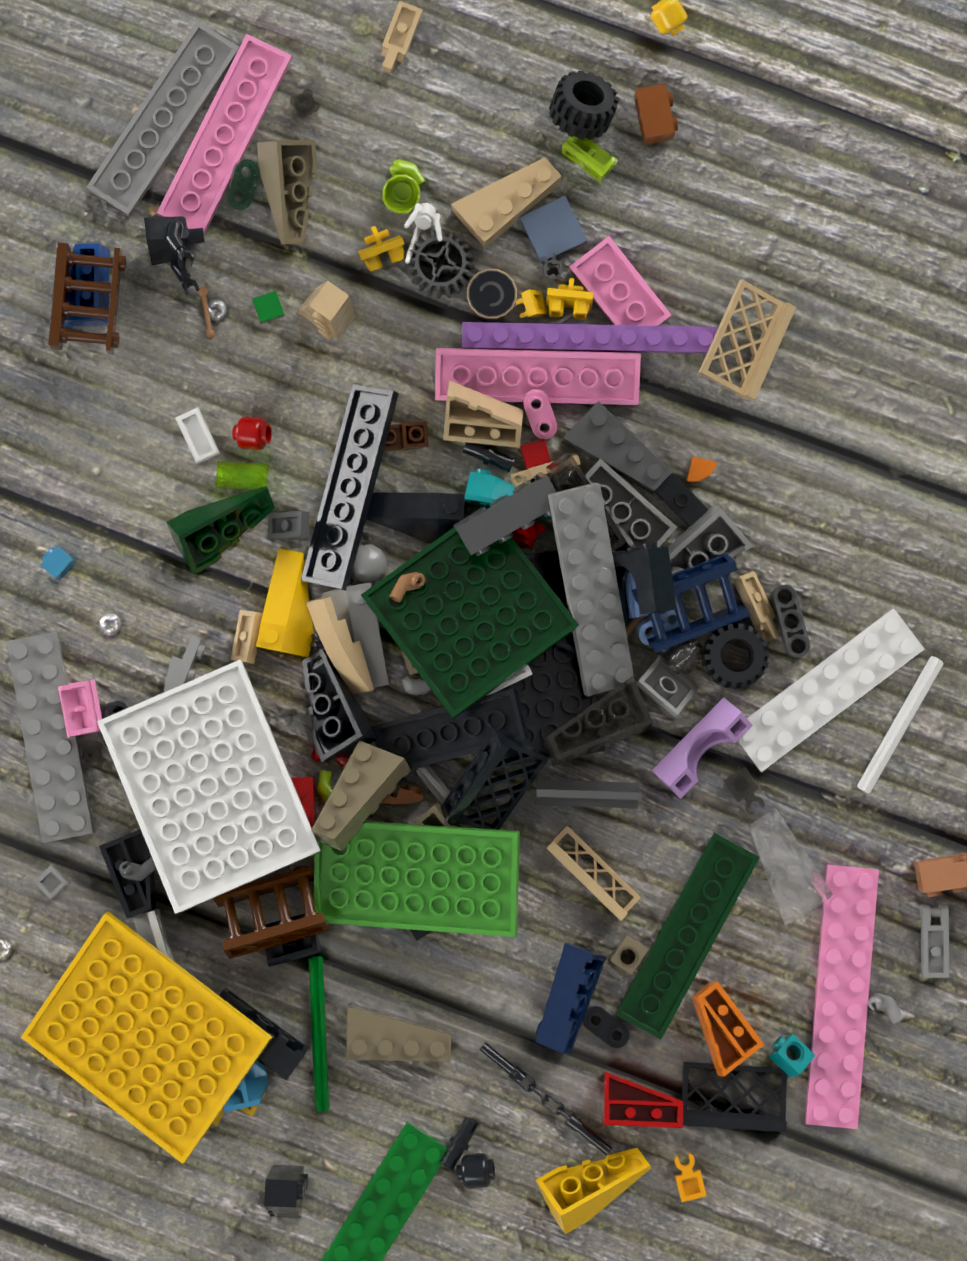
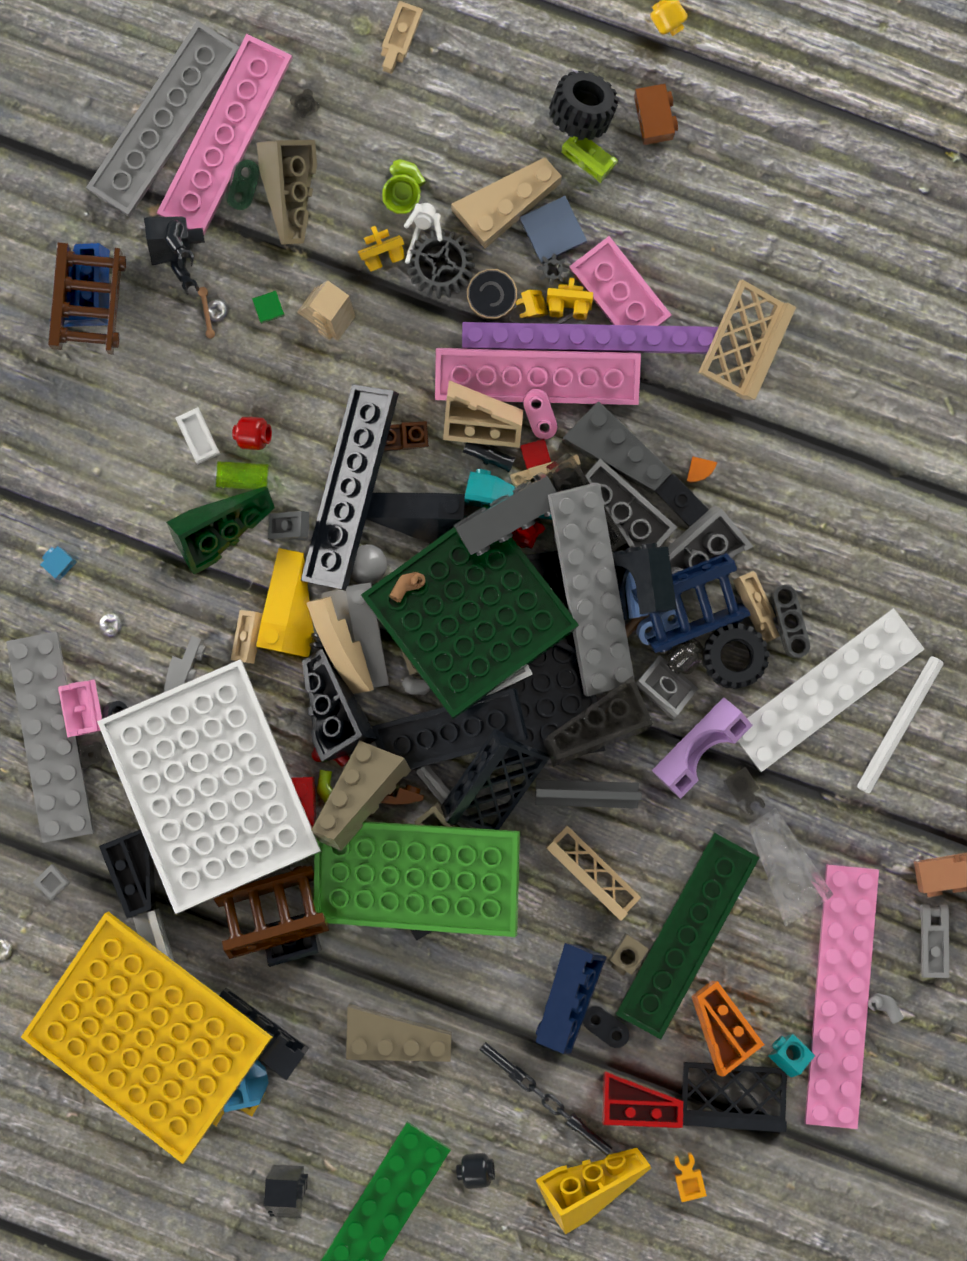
dark grey arm [119,857,157,881] -> none
green axle [308,956,329,1112] -> none
black pin [440,1116,480,1171] -> none

